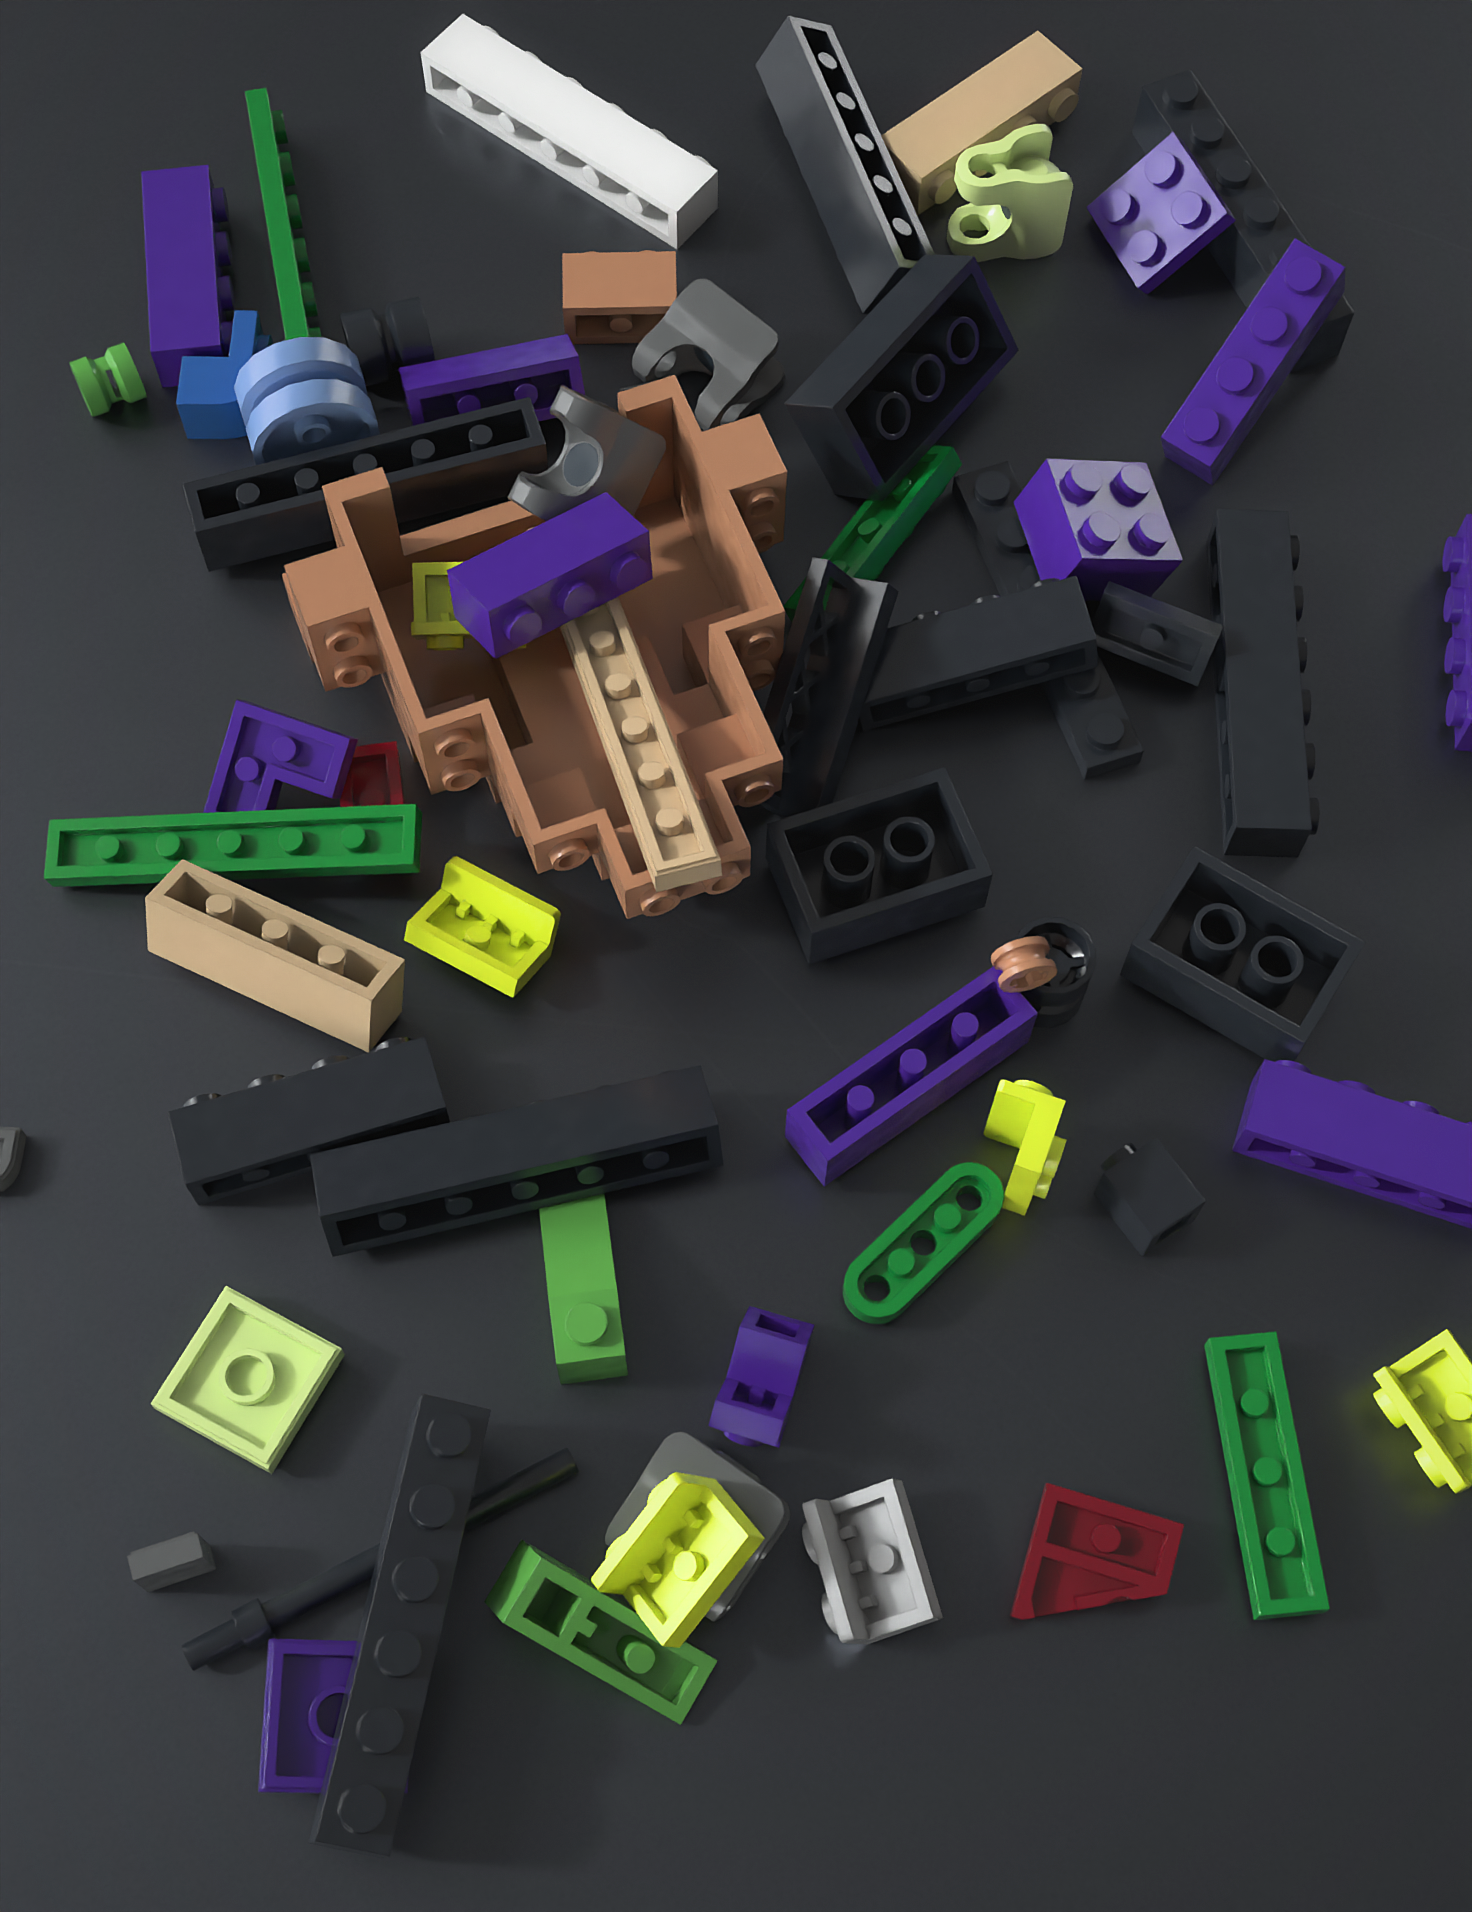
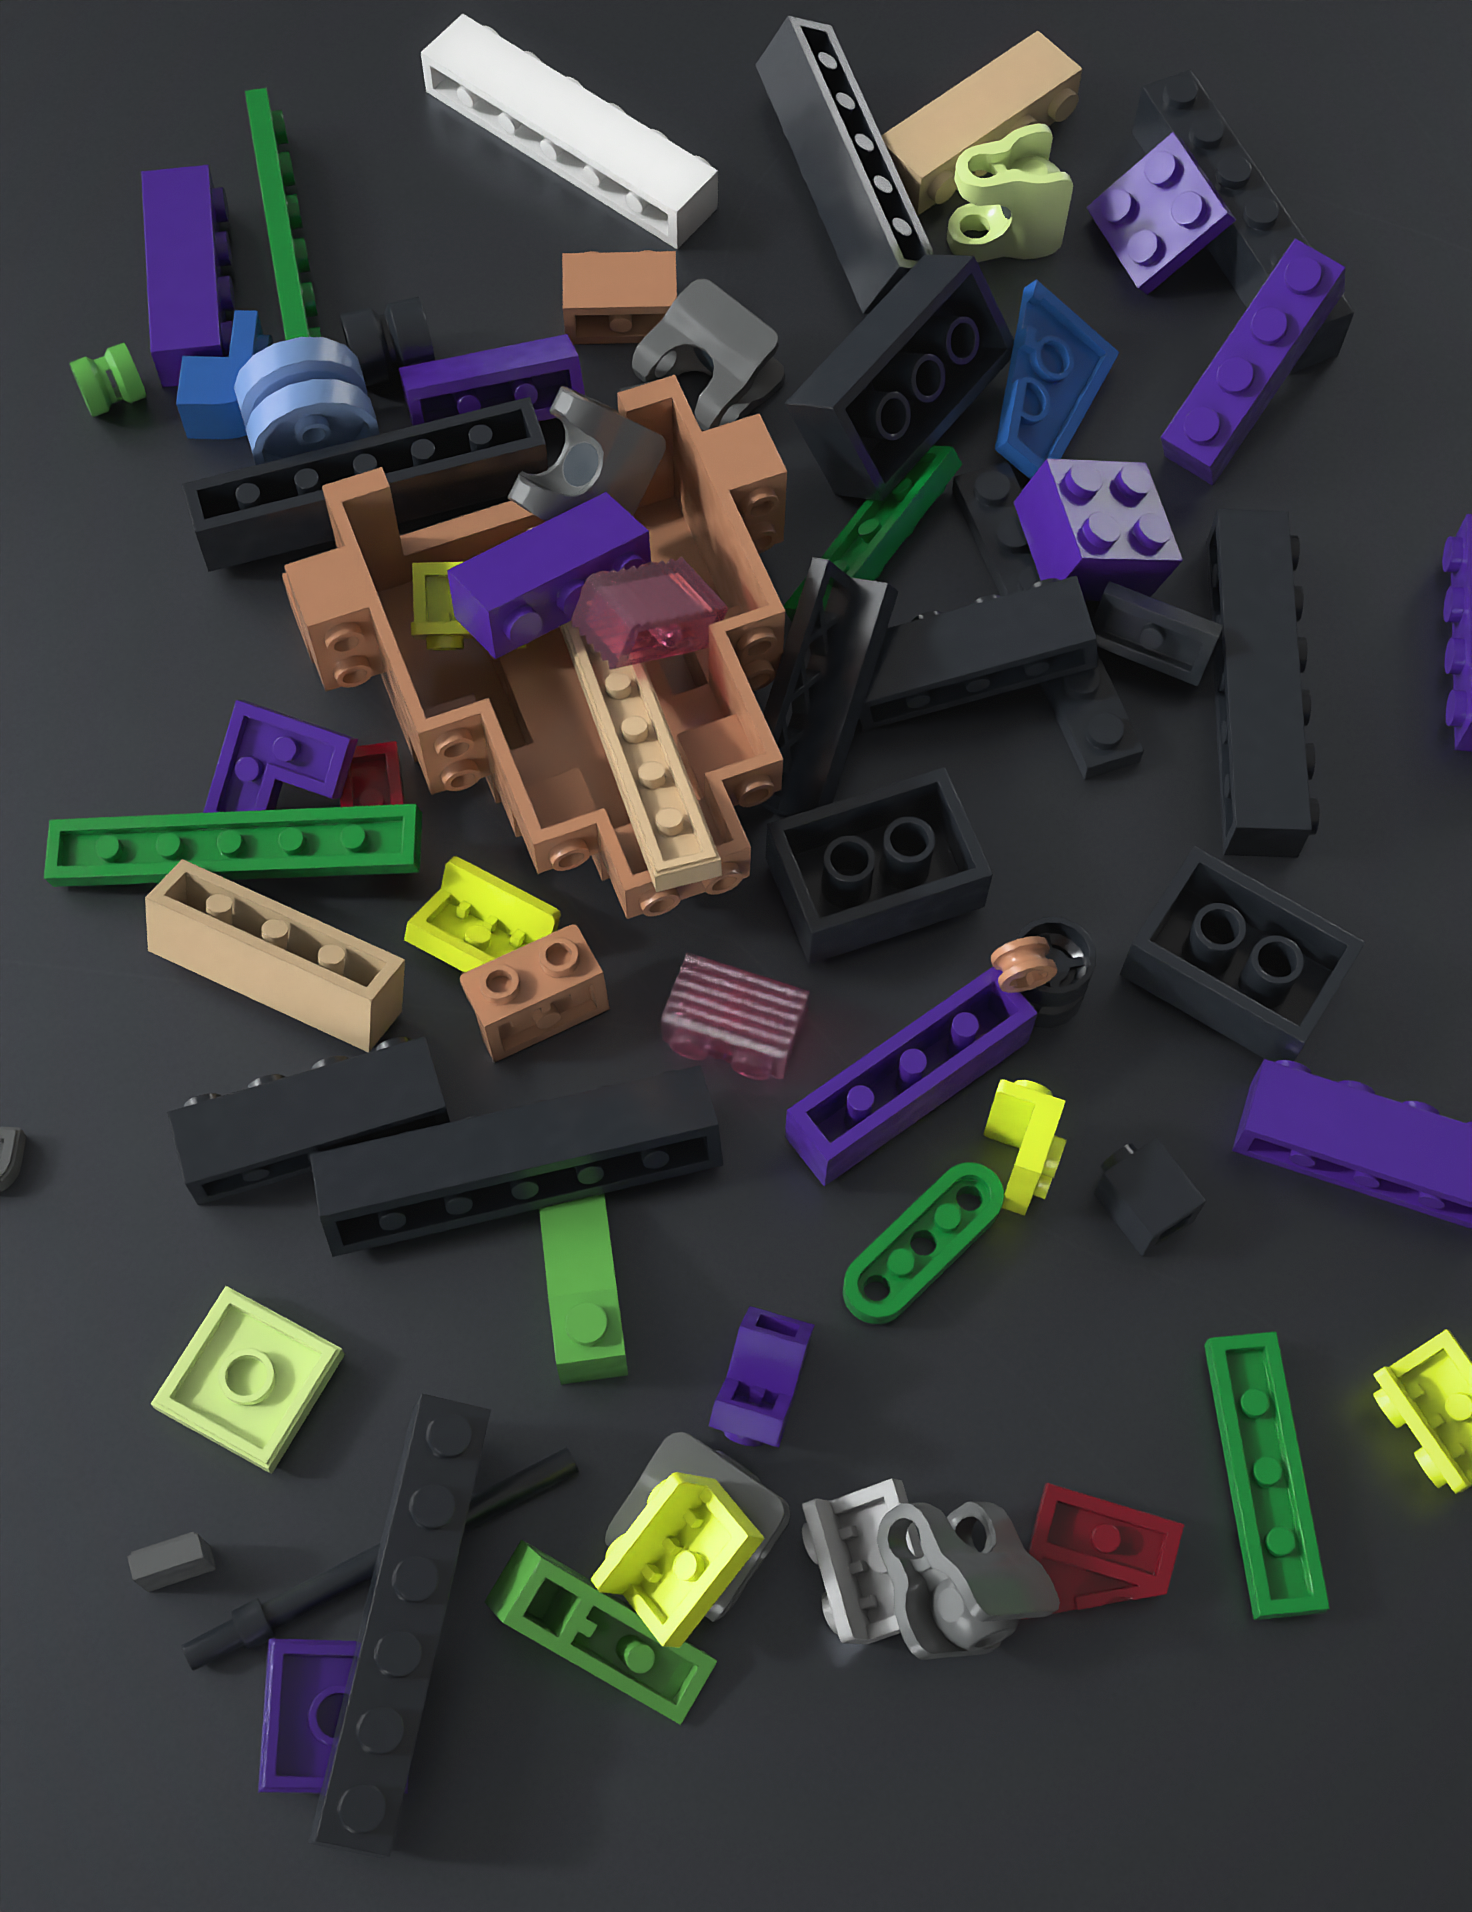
none -> nougat bracket [460,924,610,1063]
none -> clear pink brick [571,556,729,669]
none -> clear pink brick [661,952,810,1080]
none -> dark grey piece [877,1502,1060,1660]
none -> blue wing [995,279,1120,480]

